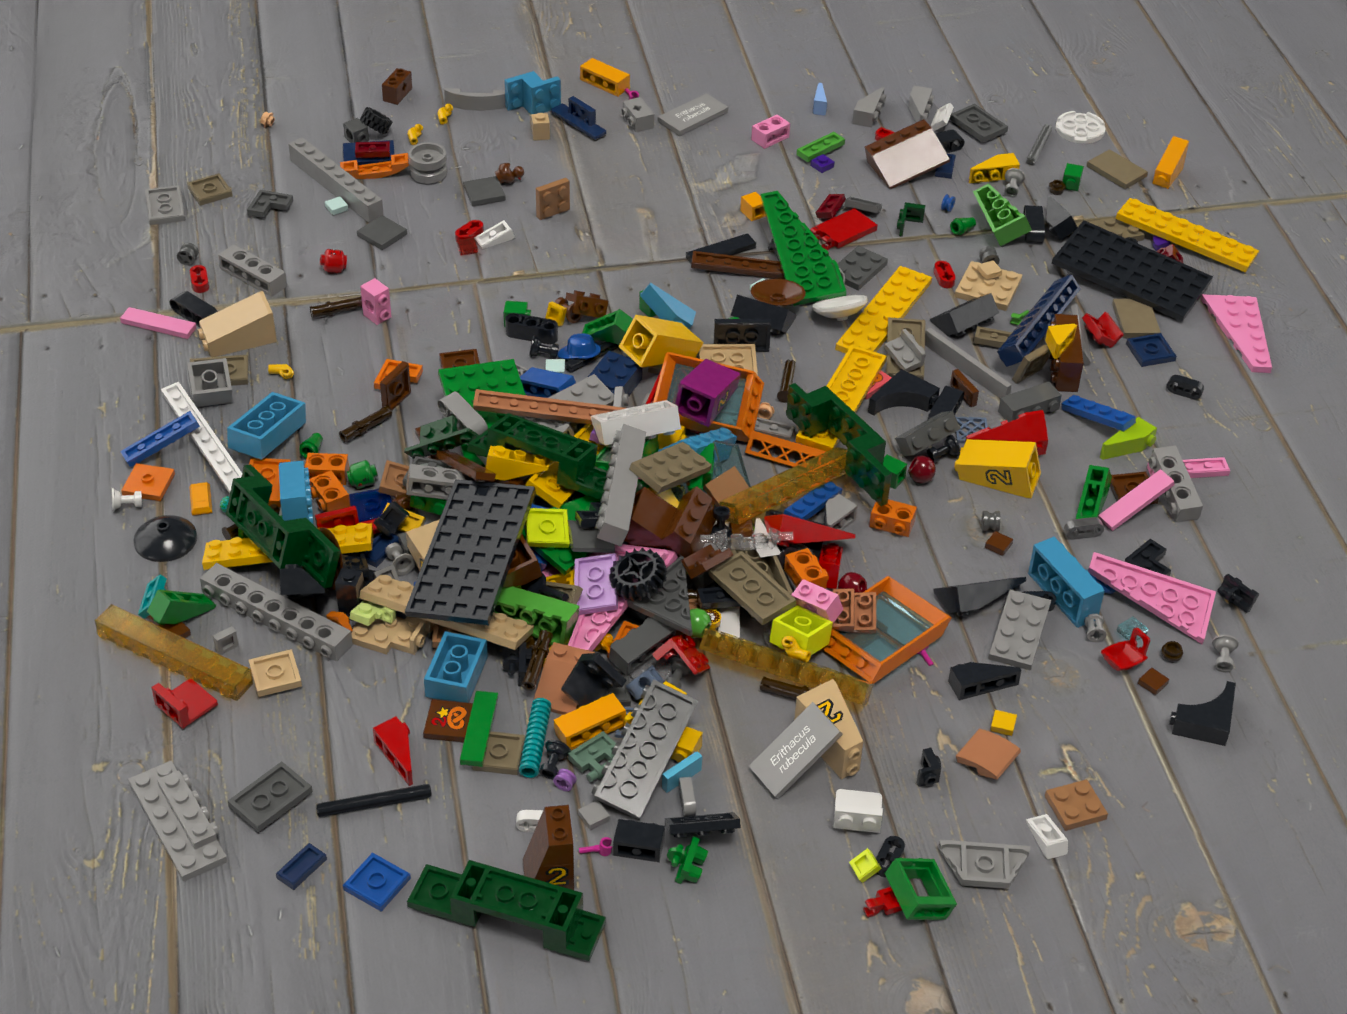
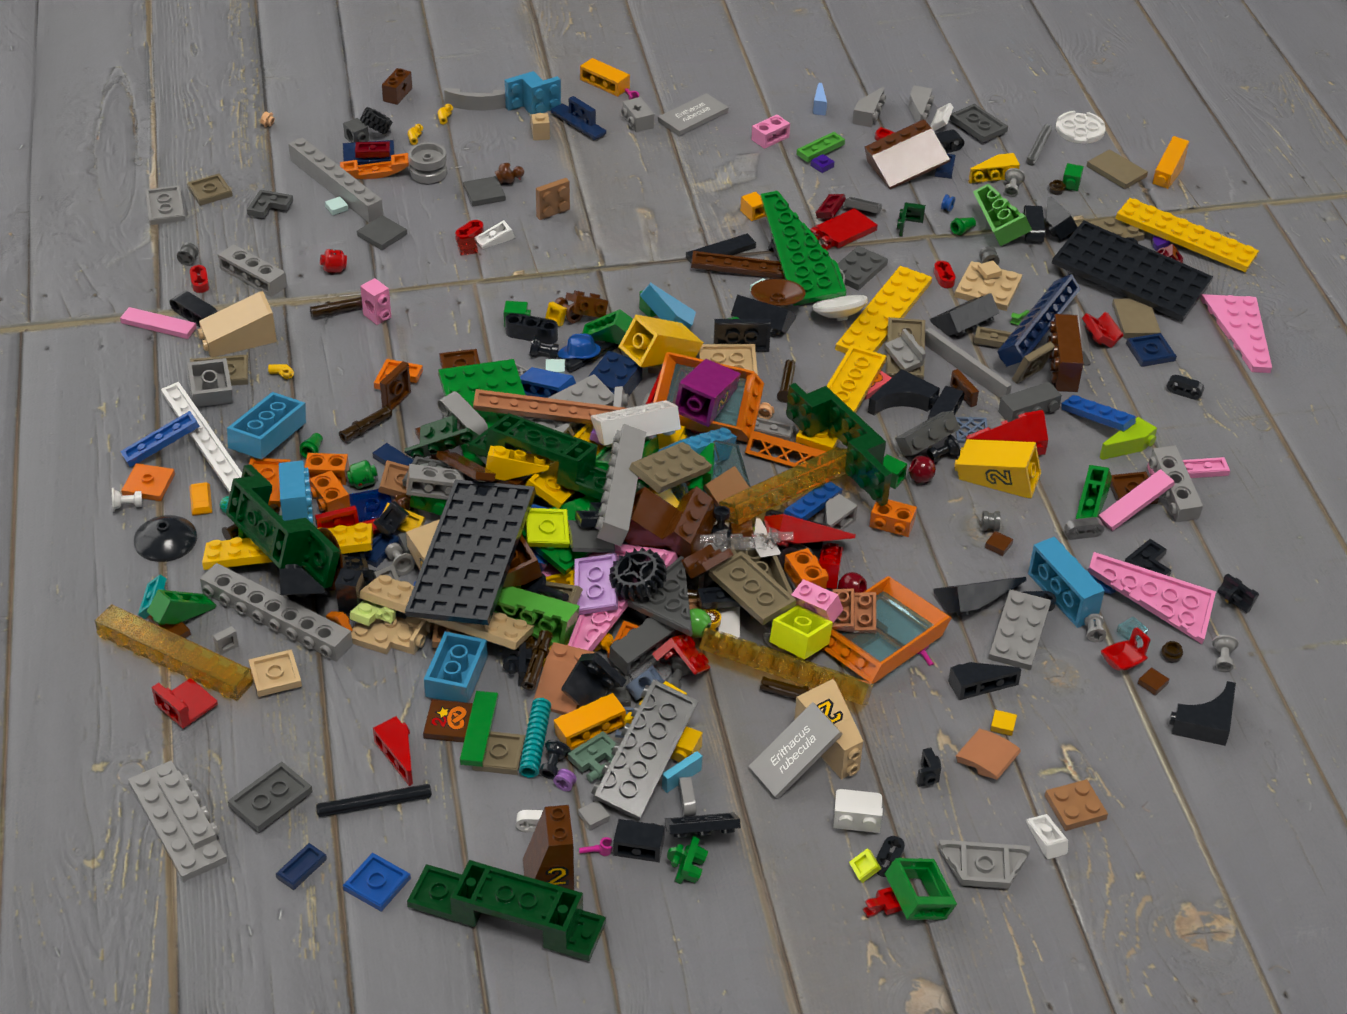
yellow arm [781,636,811,662] -> none
yellow slope [1045,324,1077,359] -> none
none -> dark blue tile [373,443,413,466]

